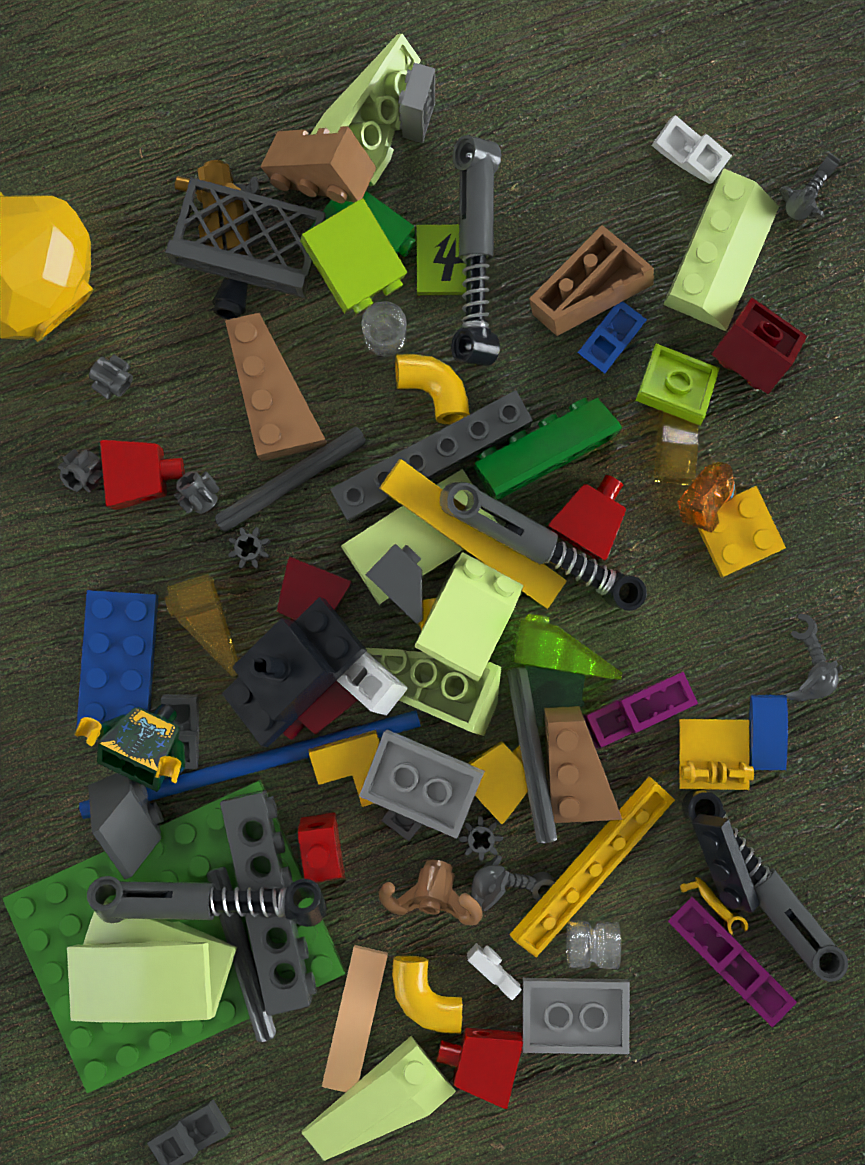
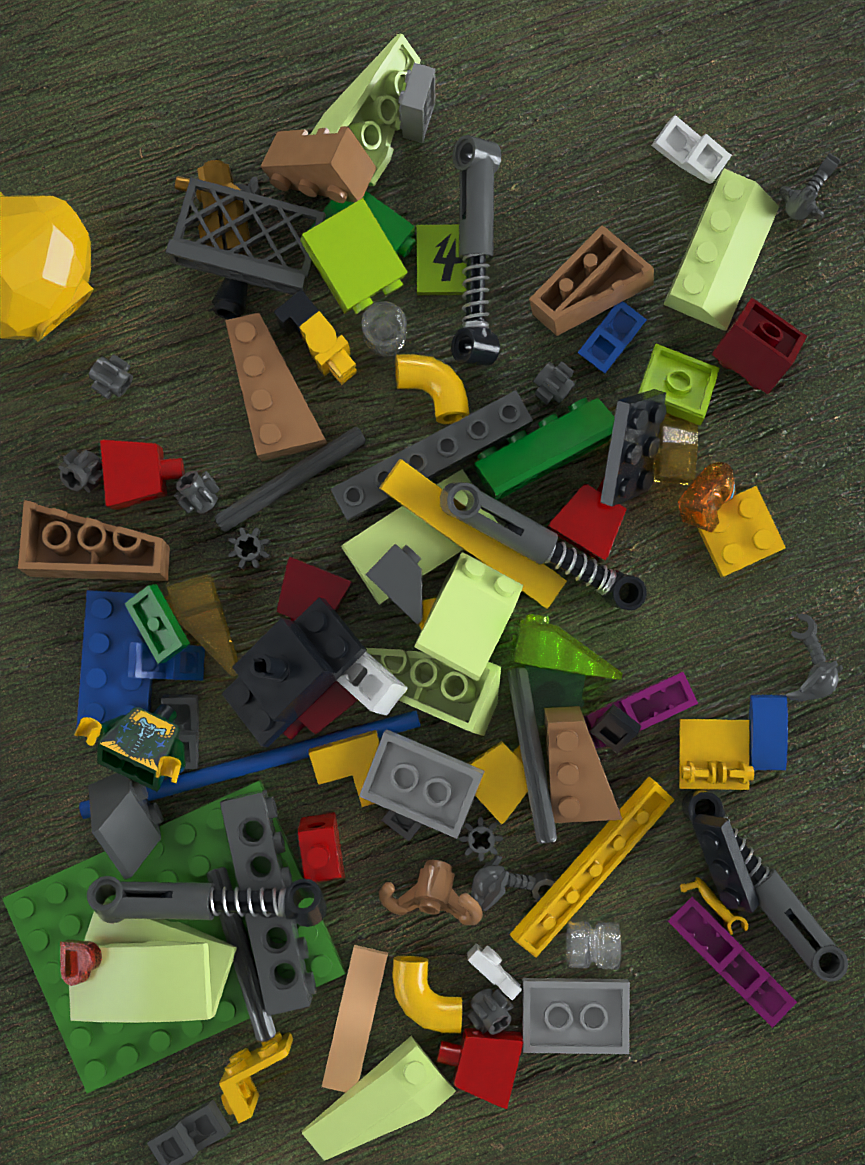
none -> medium nougat wedge [18,500,170,581]
none -> clear red tile [60,939,102,986]
none -> green plate [125,584,190,664]
none -> blue slope [128,642,205,681]
none -> yellow bracket [219,1032,293,1124]
none -> yellow hips [274,289,357,385]
none -> dark grey gear [468,989,514,1034]
none -> dark grey gear [533,361,576,405]
none -> black plate [590,704,641,754]
none -> black plate [600,389,666,507]

